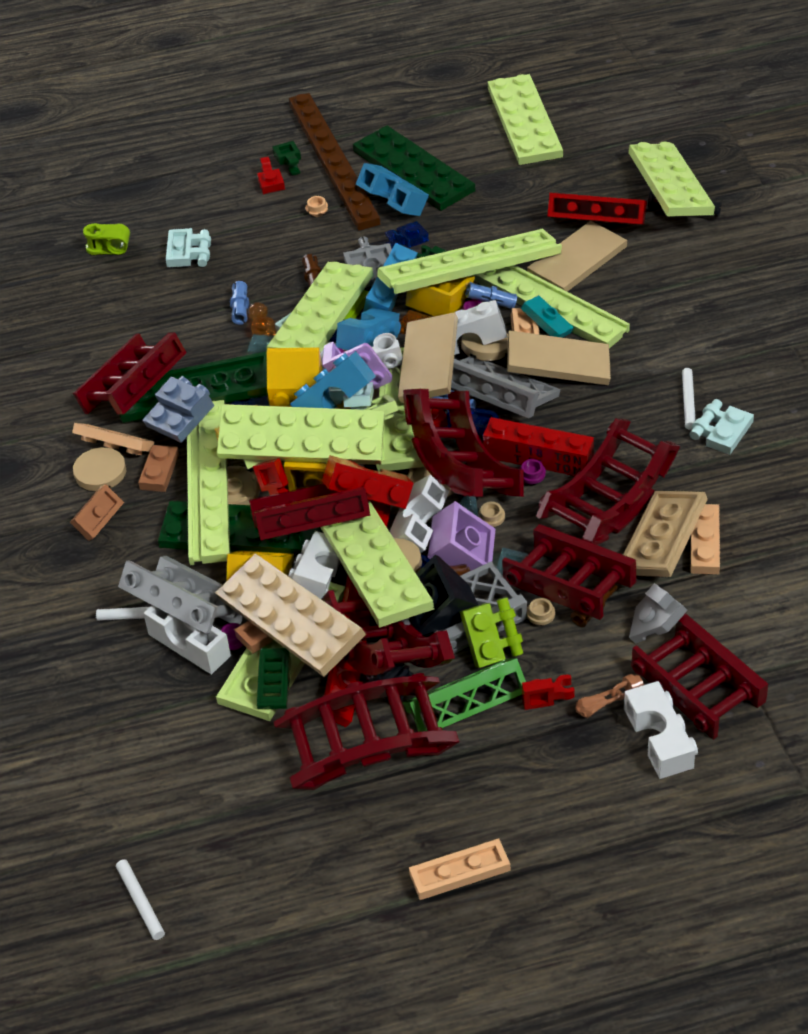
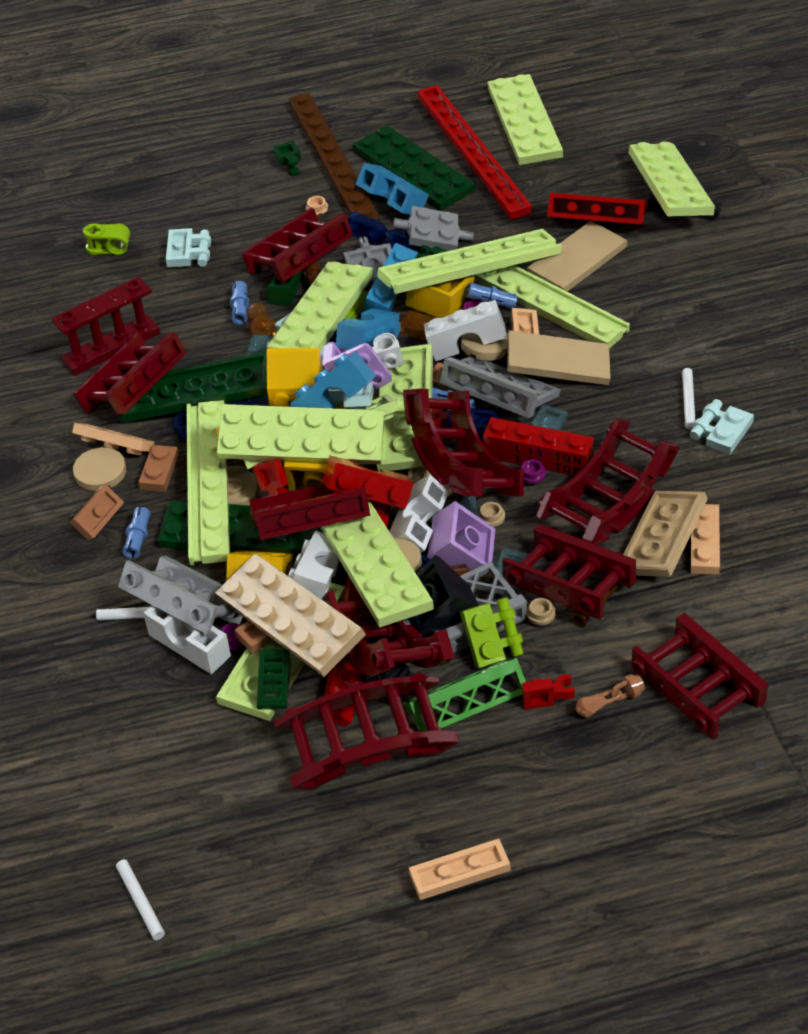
sand blue plate [143,376,215,443] -> none
red plate [257,156,285,194] -> none
tan tile [398,312,458,403] -> none
teal plate [521,295,574,338] -> none
white arch [624,681,698,779] -> none
light grey plate [629,583,687,644] -> none
none -> dark red fence [51,277,160,376]
none -> medium blue pin [122,507,151,559]
none -> dark red fence [241,208,353,282]
none -> dark green slope [267,270,304,306]
none -> clear blue plate [347,212,388,244]
none -> light grey plate [393,206,474,251]
none -> red plate [417,85,532,220]
none -> clear light blue plate [533,405,568,431]

